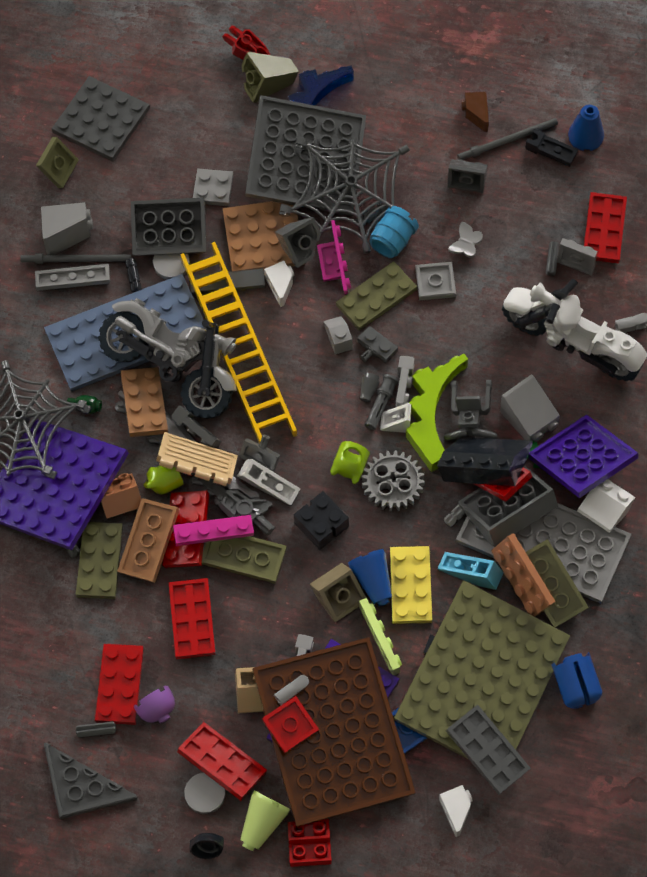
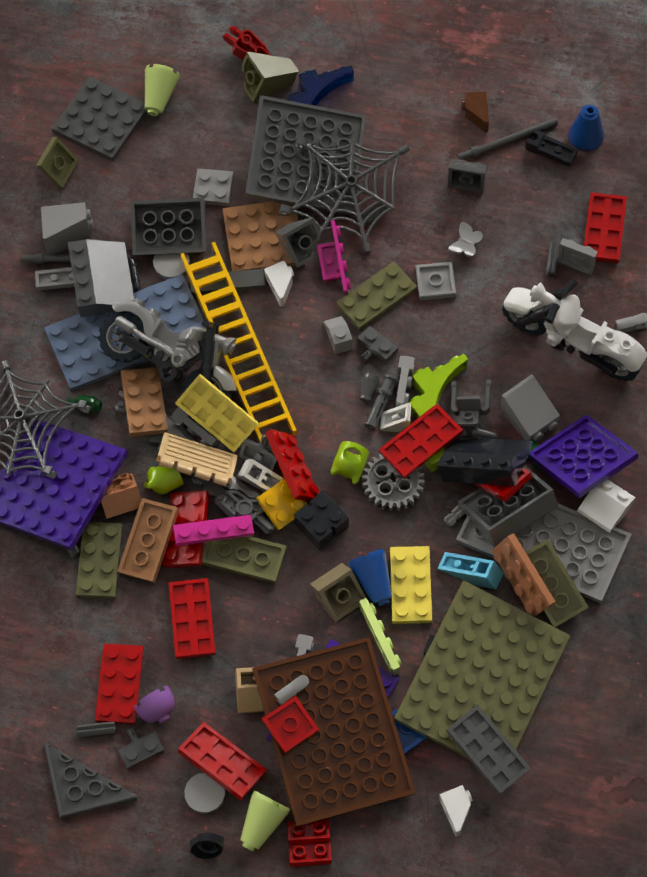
dark azure piece [370,206,419,258] -> none
blue cylinder [551,652,602,709] -> none
none -> slope [68,239,134,317]
none -> dark grey plate [118,727,164,769]
none -> yellowish green cone [145,64,180,116]
none -> light yellow plate [175,374,259,452]
none -> yellow plate [256,478,307,530]
none -> red plate [265,429,319,502]
none -> red plate [379,404,463,479]

